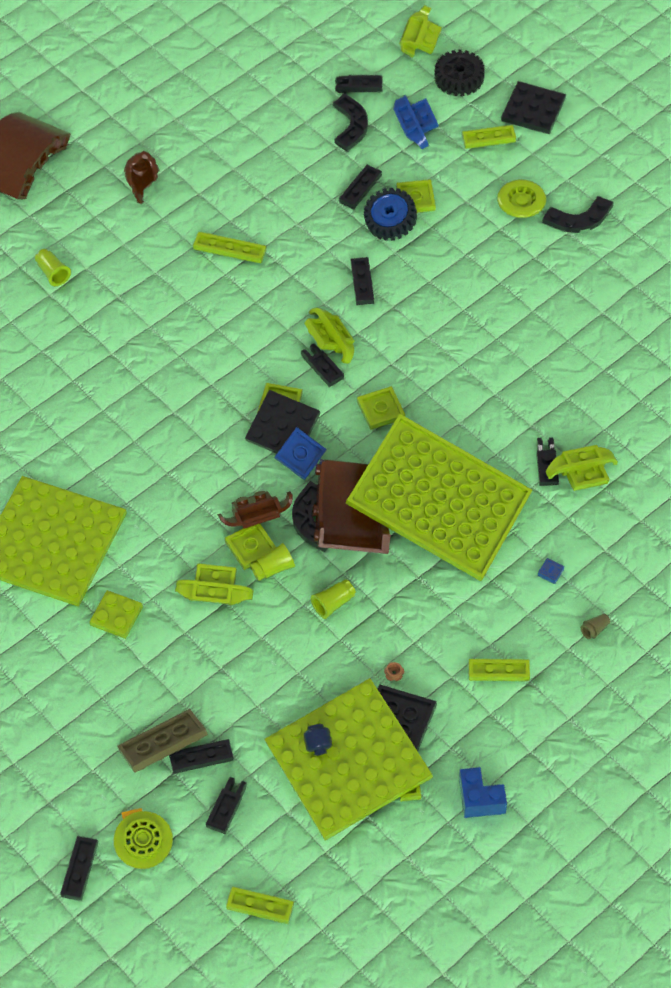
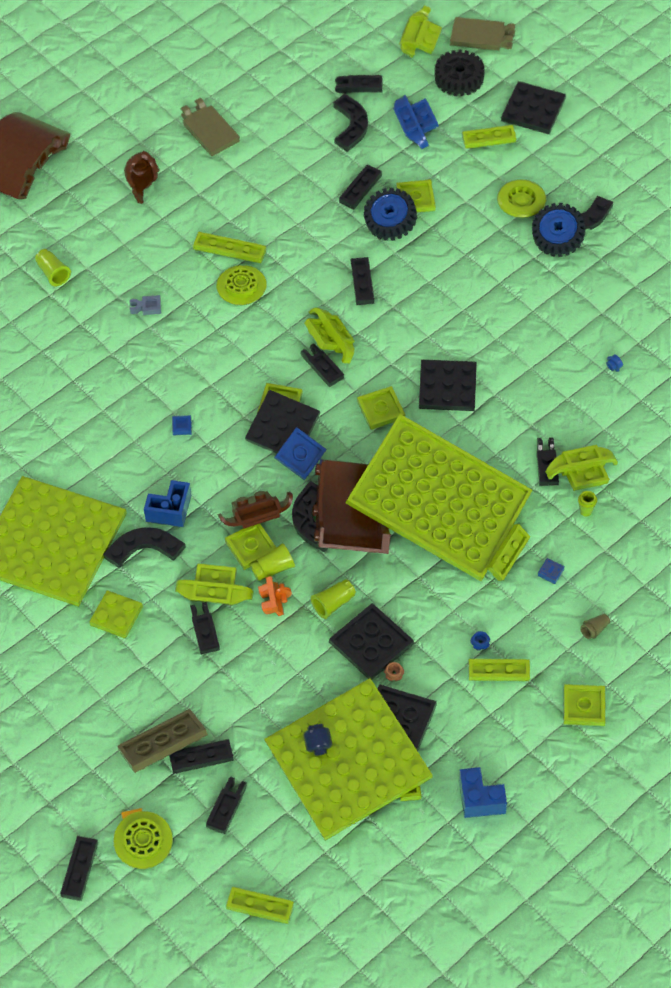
none -> black plate [103,527,186,568]
none -> sand blue plate [129,295,161,315]
none -> blue brick [144,480,192,527]
none -> blue tile [172,415,192,435]
none -> olive tile [181,98,240,157]
none -> black hinge [190,602,220,654]
none -> lime wheel [217,265,267,305]
none -> orange hips [258,576,292,616]
none -> black plate [329,603,414,680]
none -> black plate [419,359,477,411]
none -> olive tile [450,17,515,51]
none -> blue plate [471,631,490,650]
none -> lime plate [487,524,530,581]
none -> wheel [532,203,585,257]
none -> lime plate [564,684,605,726]
none -> lime cone [578,491,597,517]
none -> blue plate [606,354,623,372]

